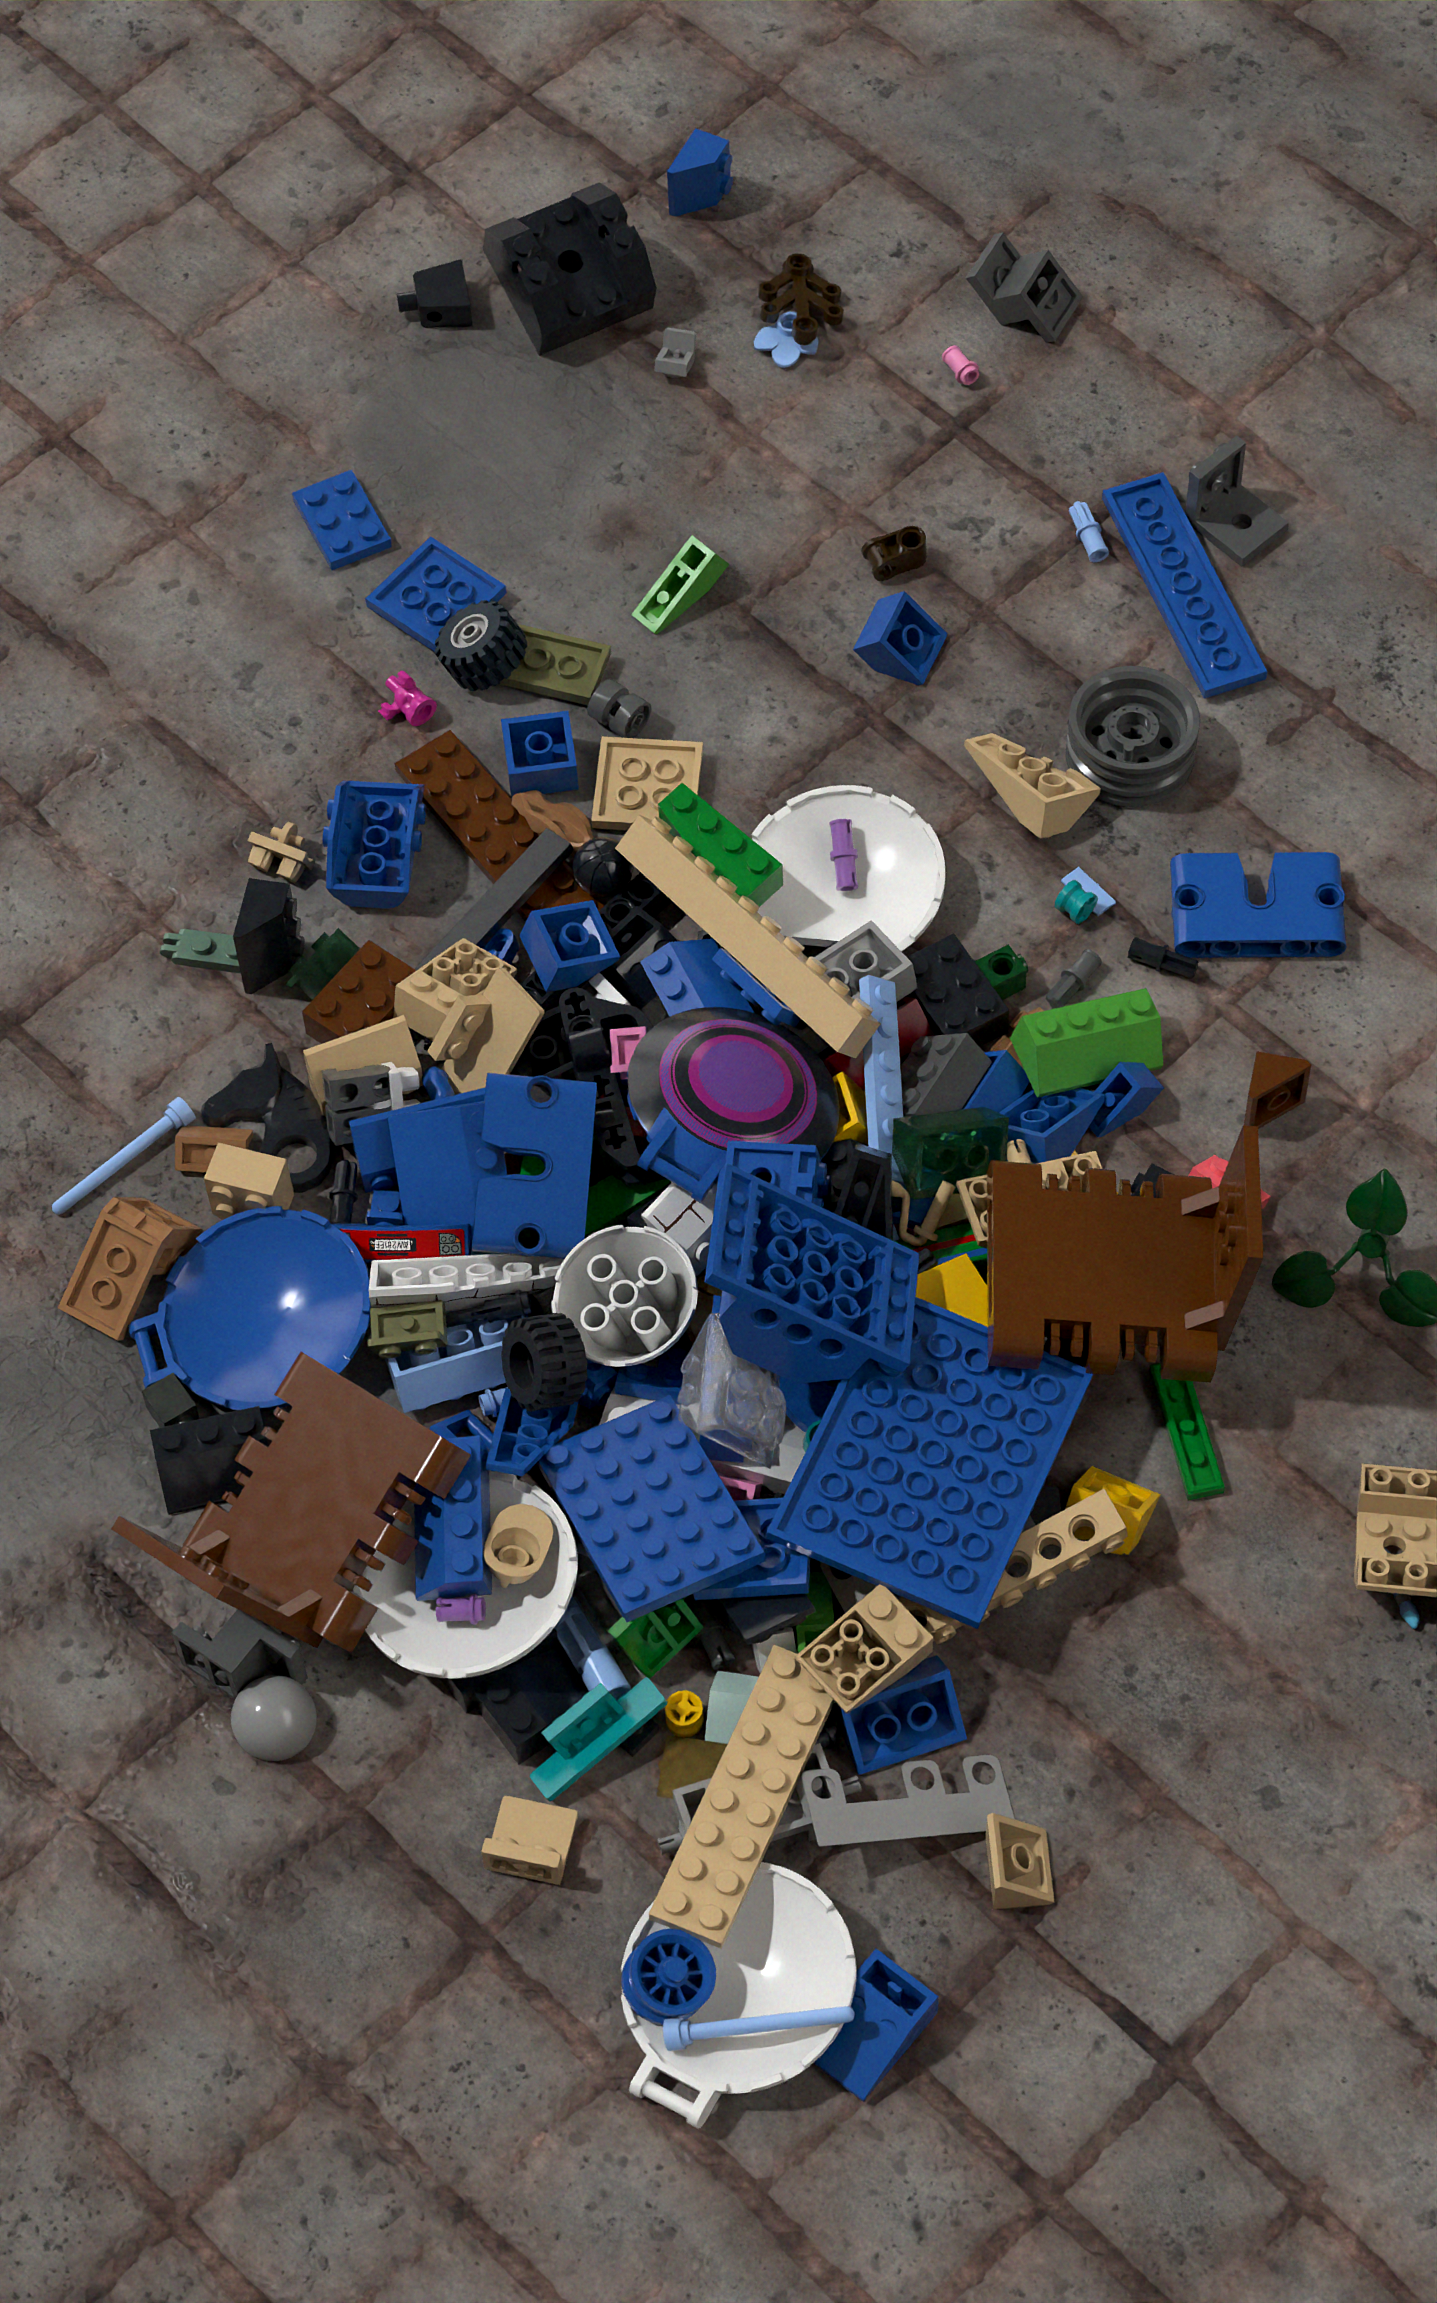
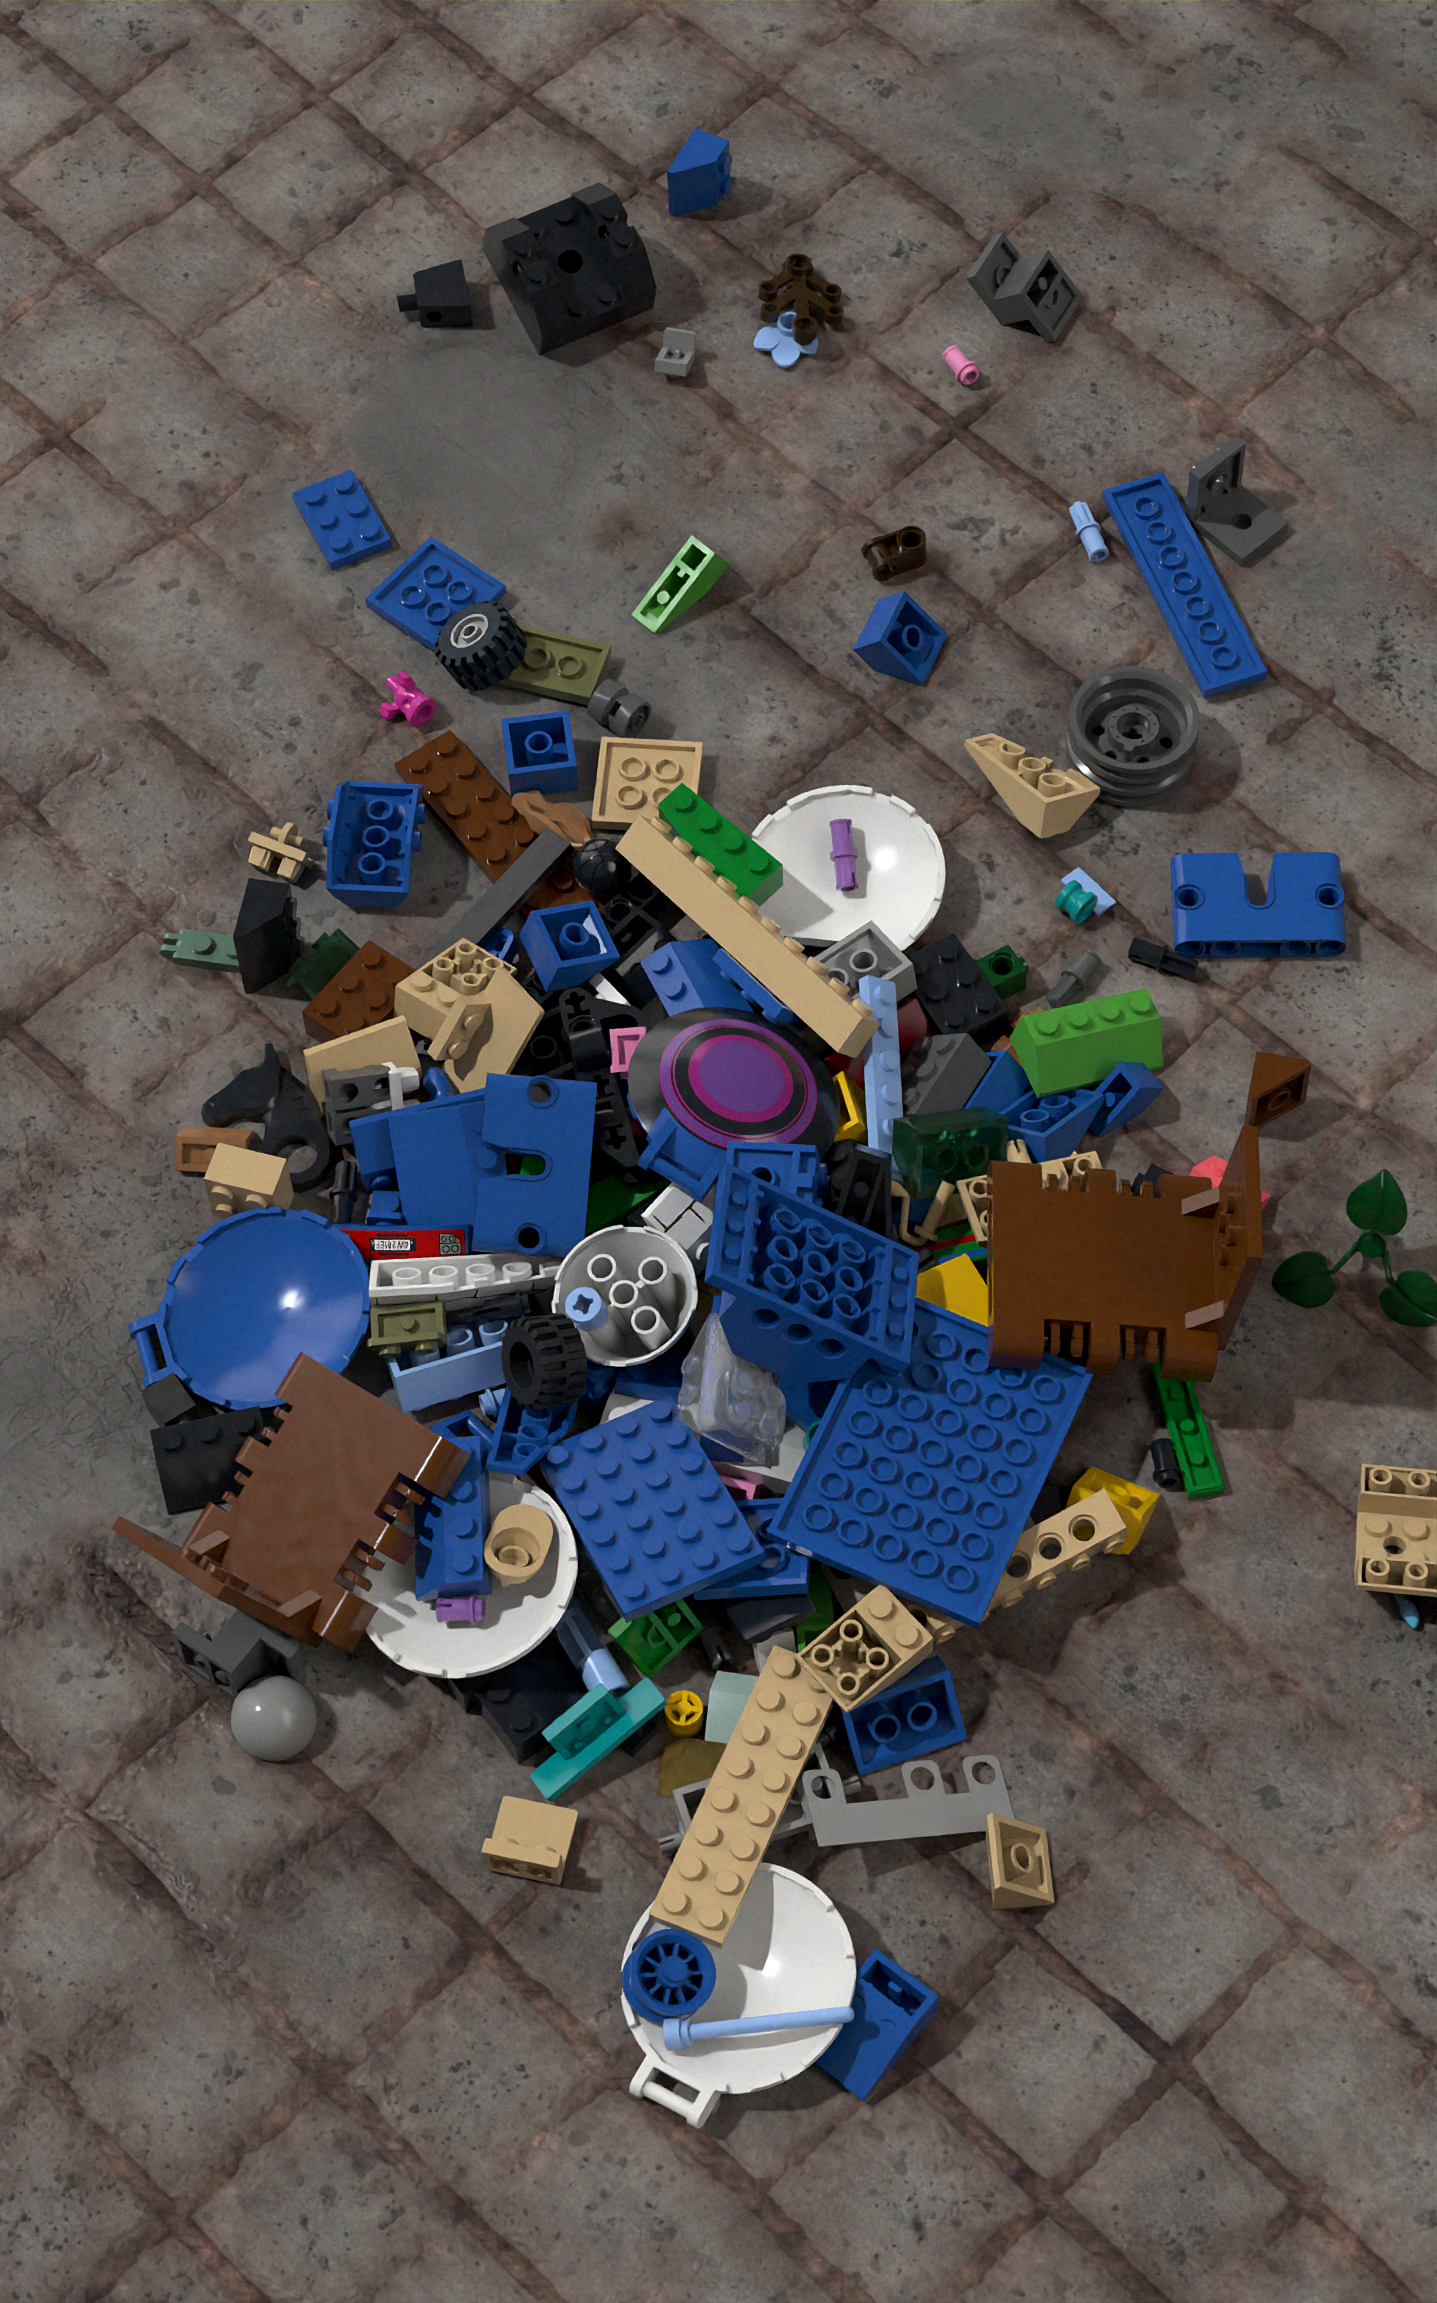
light blue piece [52,1097,196,1215] -> none
medium nougat bracket [58,1197,203,1340] -> none
none -> light blue wheel [565,1287,608,1332]
none -> black pin [1149,1438,1182,1488]

